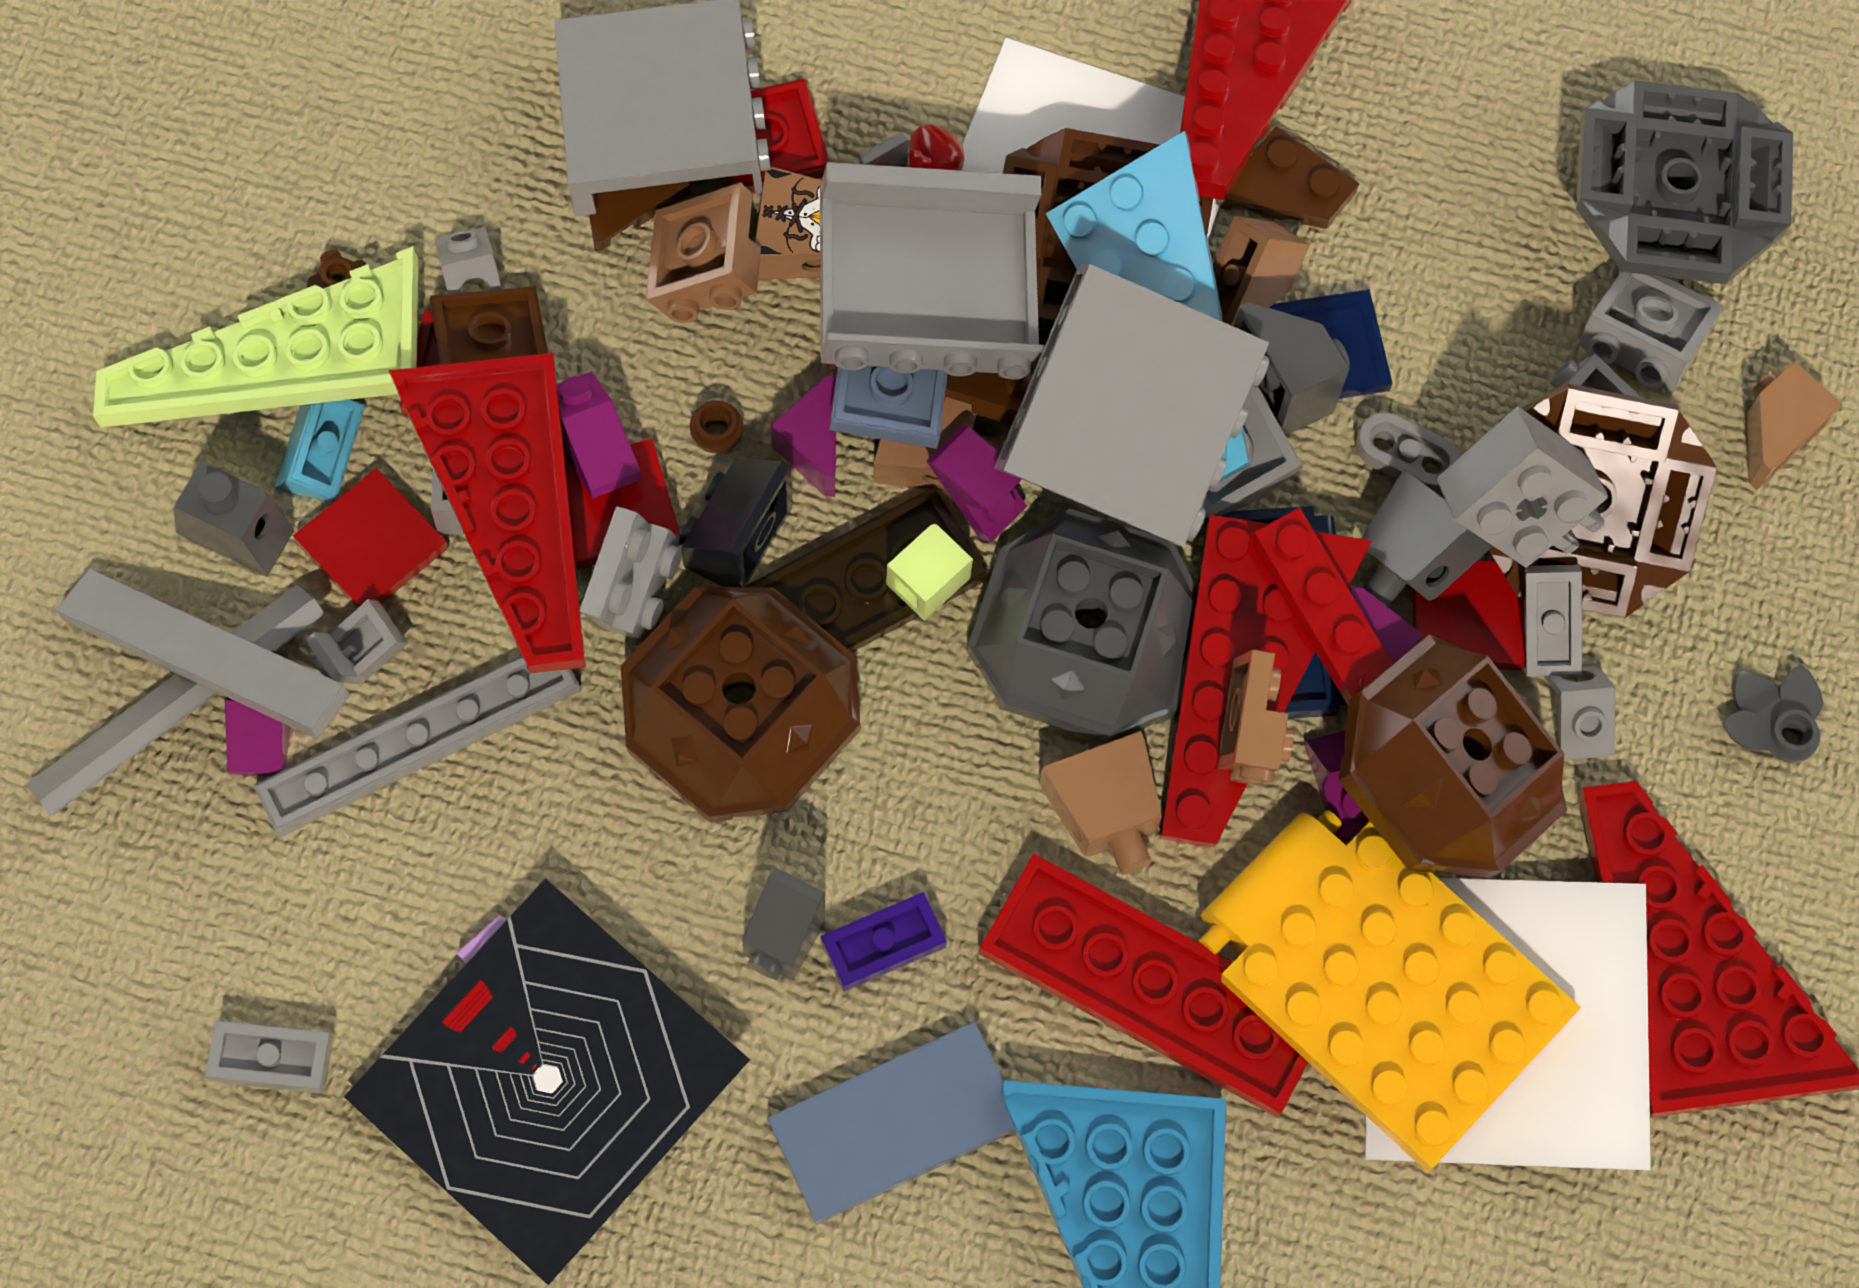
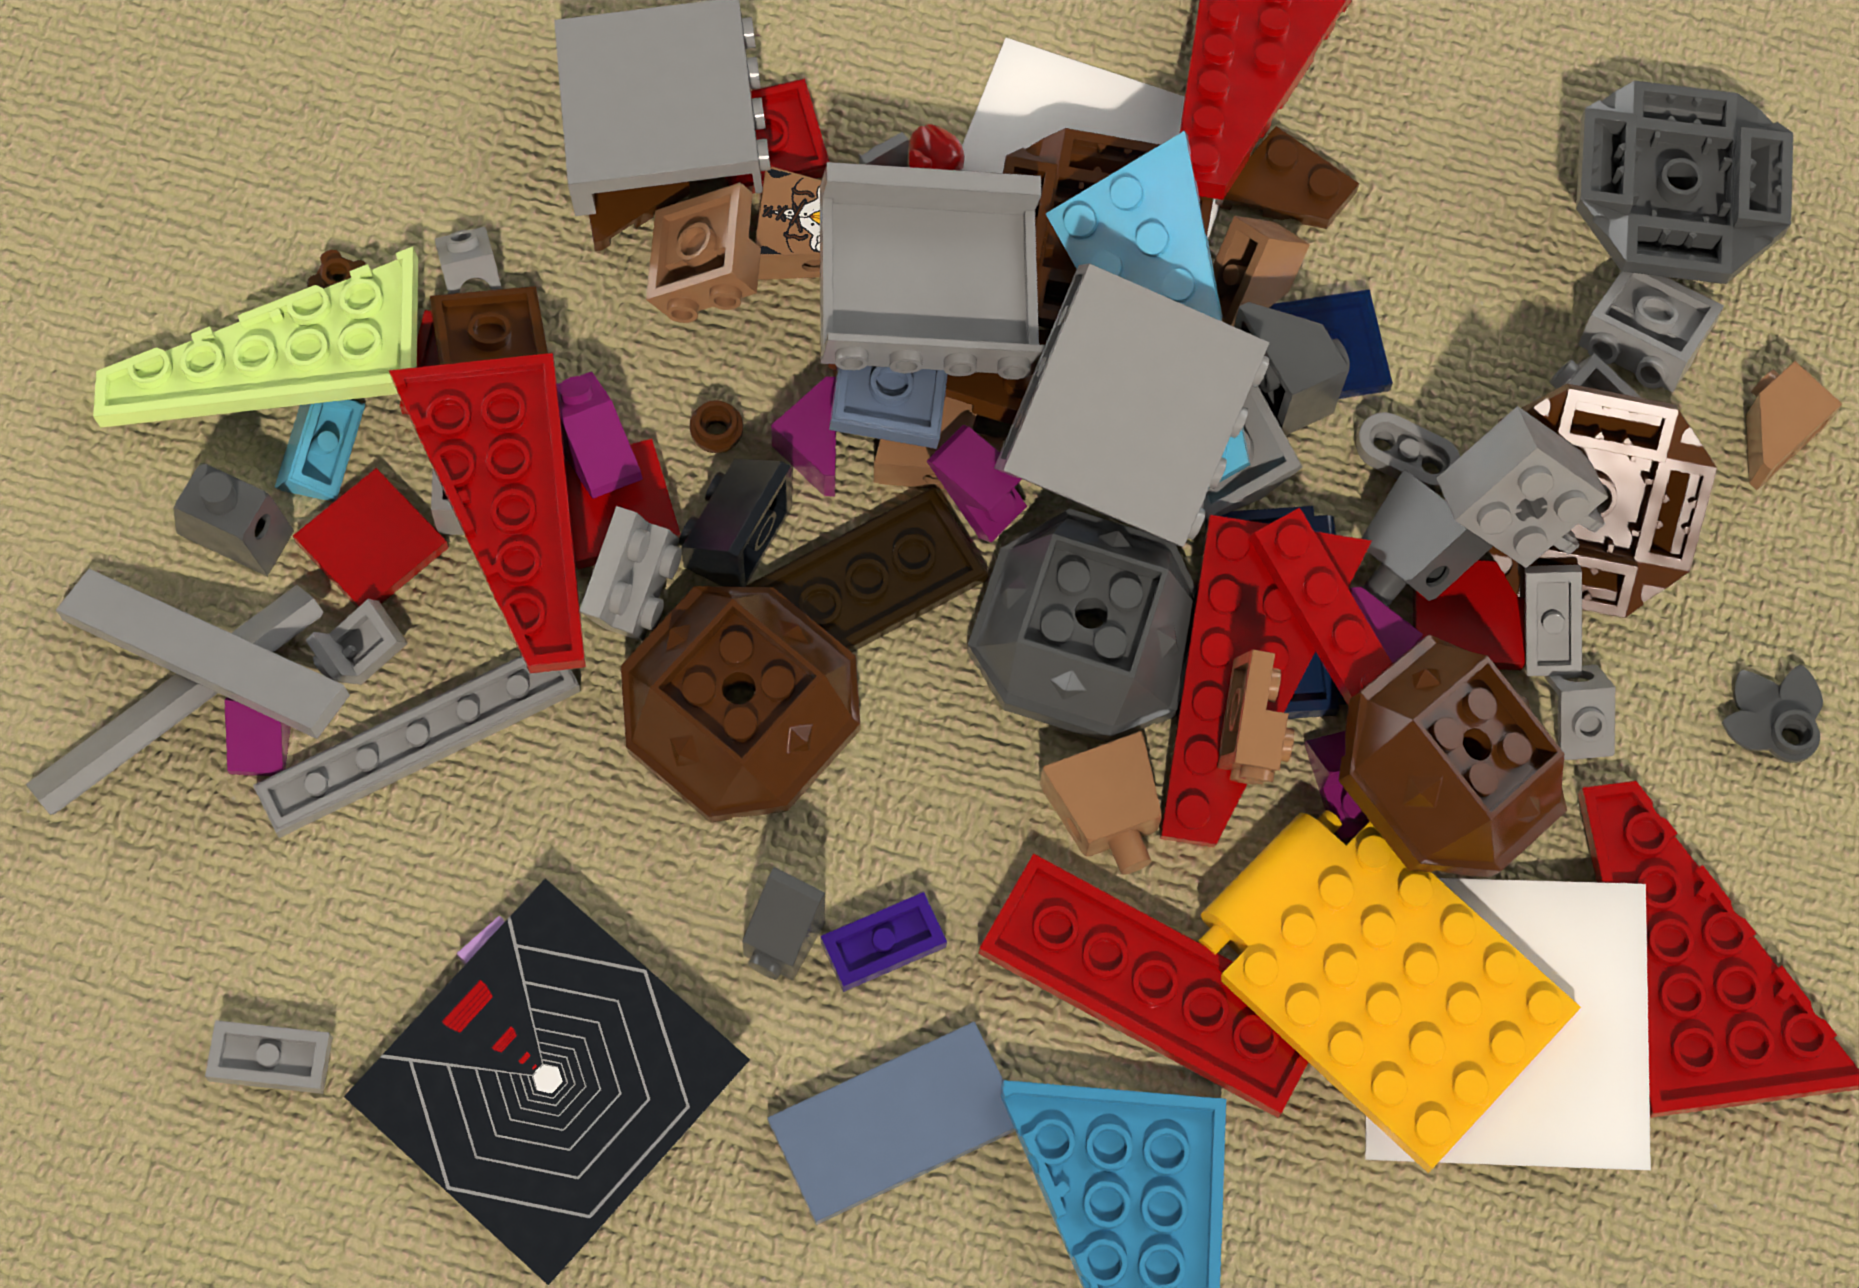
yellowish green panel [886,524,973,621] -> none

